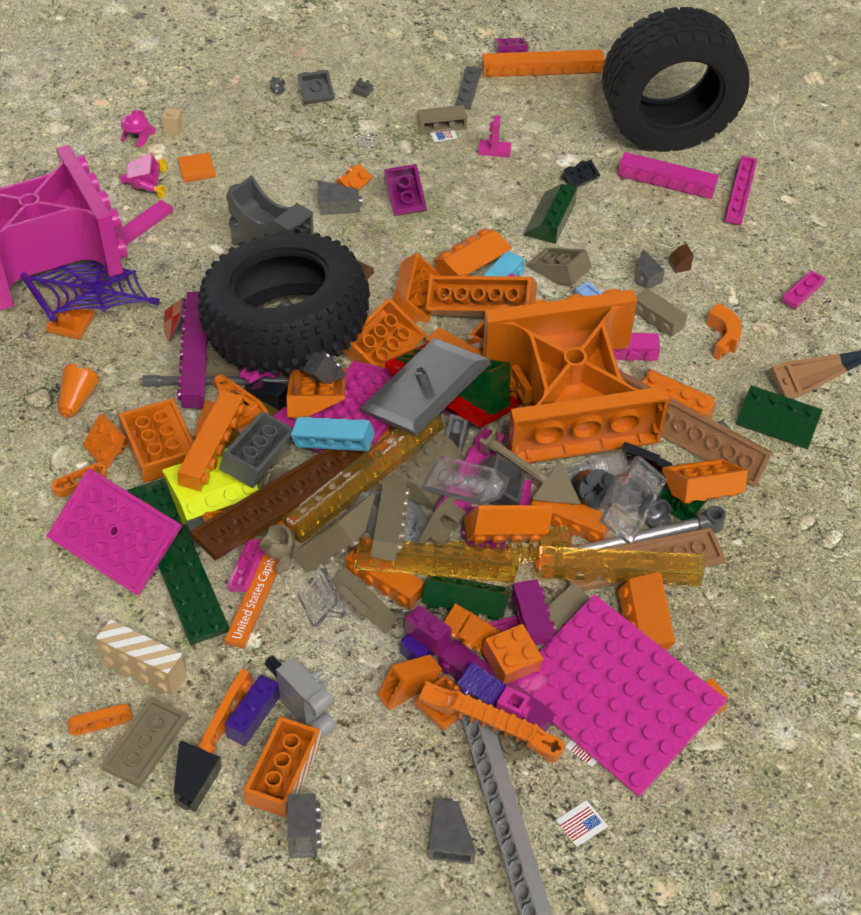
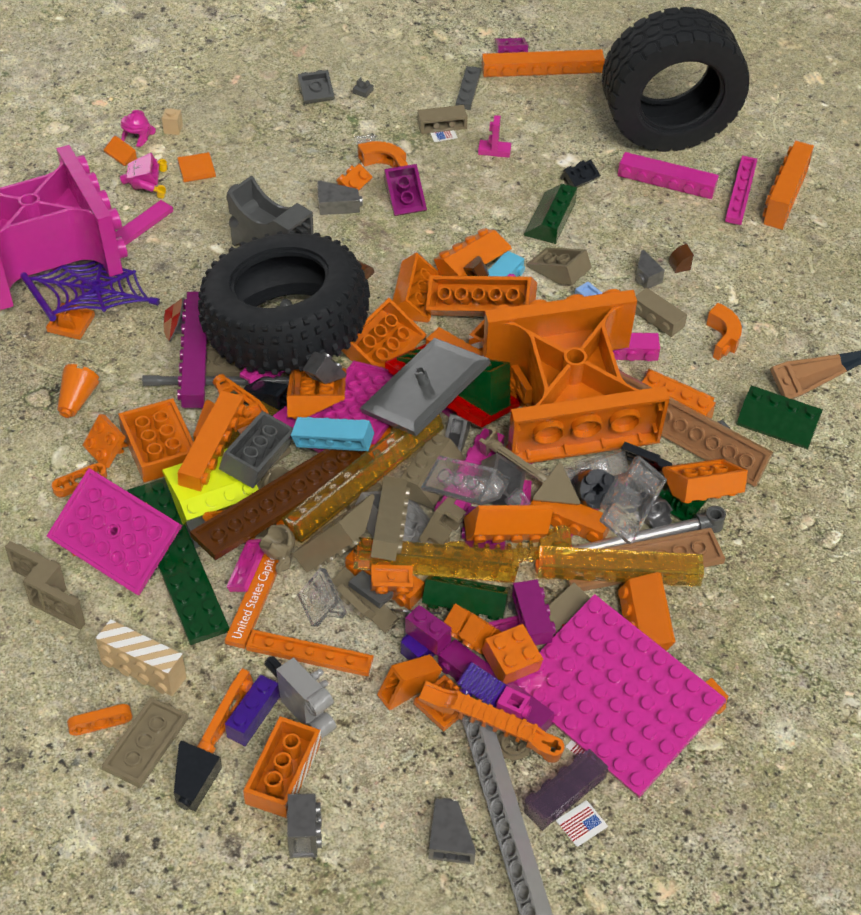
dark grey plant [270,77,285,94] -> none
dark pink plate [782,270,826,309] -> none
none -> dark tan bracket [5,541,85,630]
none -> orange slope [104,136,137,166]
none -> orange tile [246,629,374,677]
none -> dark grey tile [348,570,394,608]
none -> orange arch [358,141,408,168]
none -> orange bracket [371,565,414,595]
none -> reddish brown brick [464,256,489,276]
none -> clear tile [504,488,531,505]
none -> clear purple brick [524,749,609,831]
none -> orange brick [762,140,814,230]

